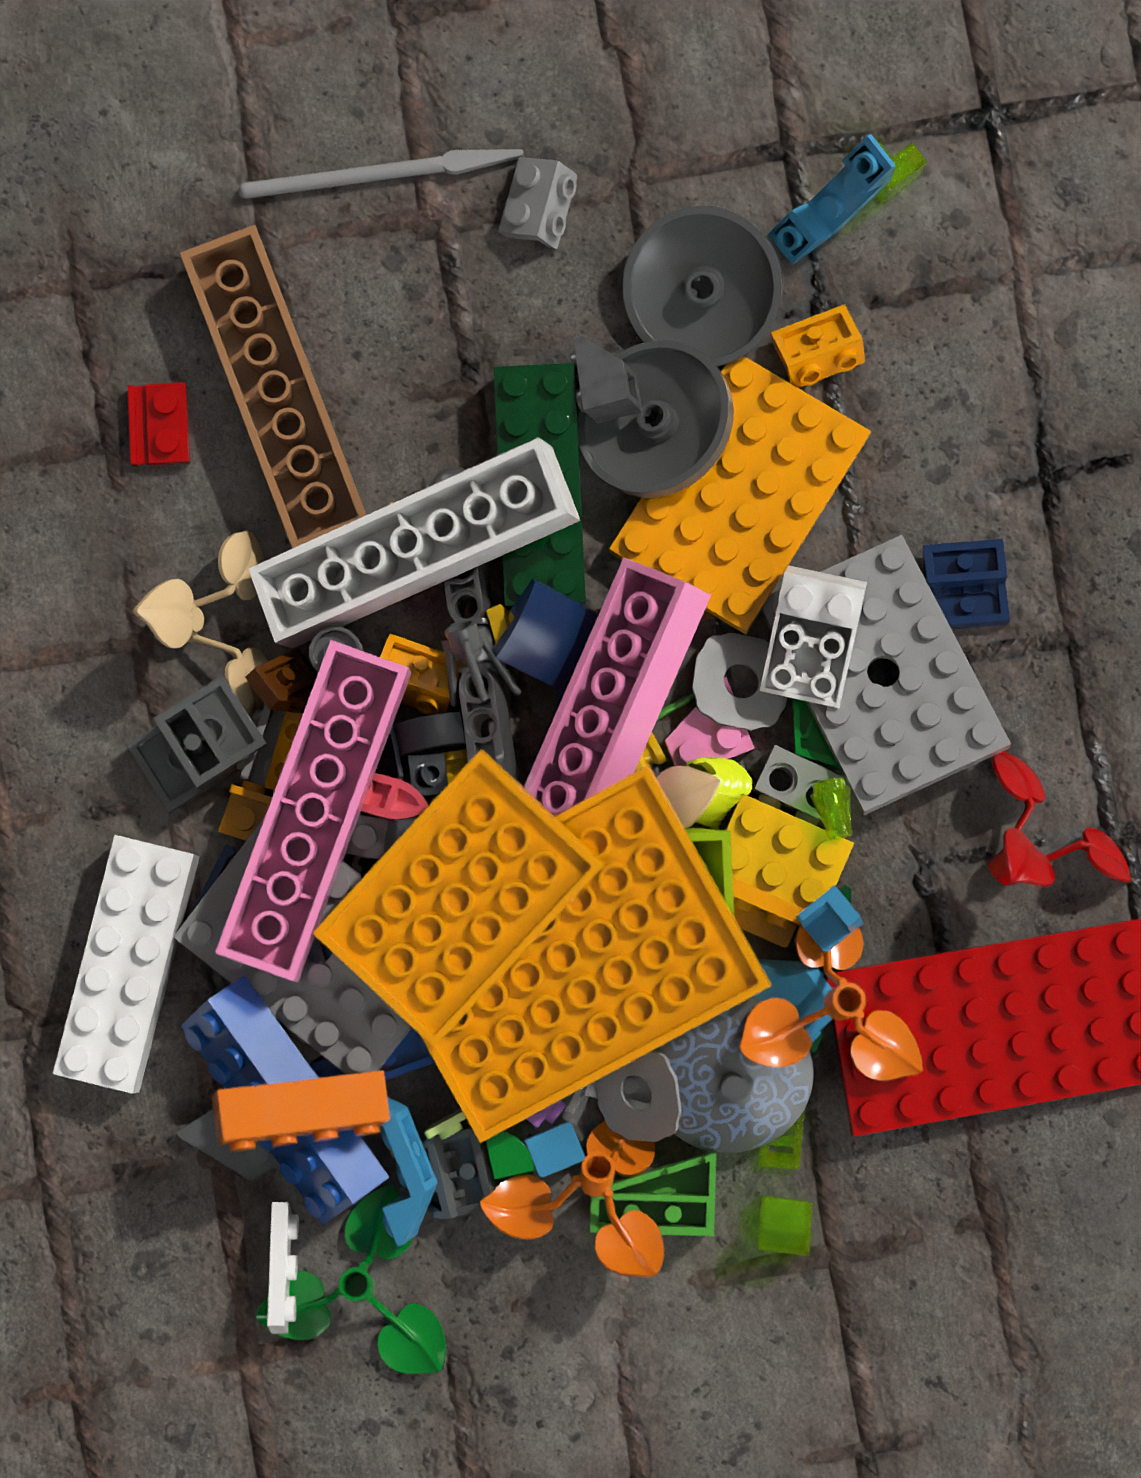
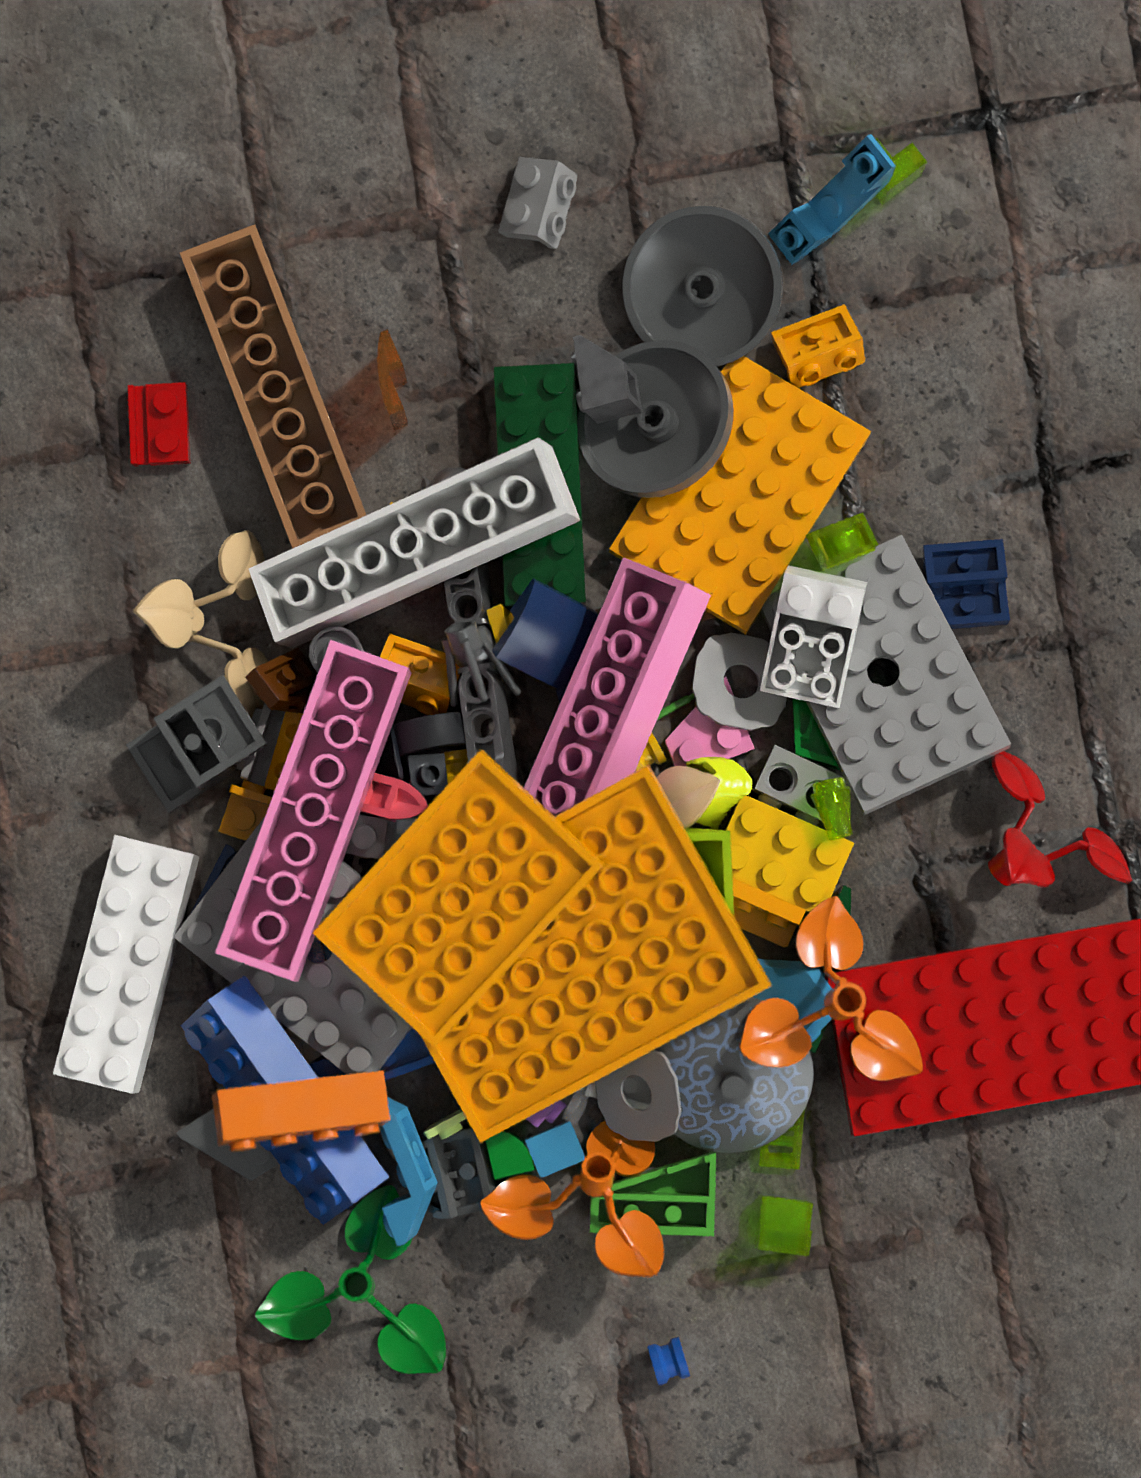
light grey piece [238,149,524,198] -> none
white plate [267,1202,299,1333] -> none
dark azure panel [796,885,864,953] -> none
none -> clear orange slope [377,329,408,431]
none -> blue wheel [647,1336,690,1386]
none -> clear neon green slope [805,512,879,573]

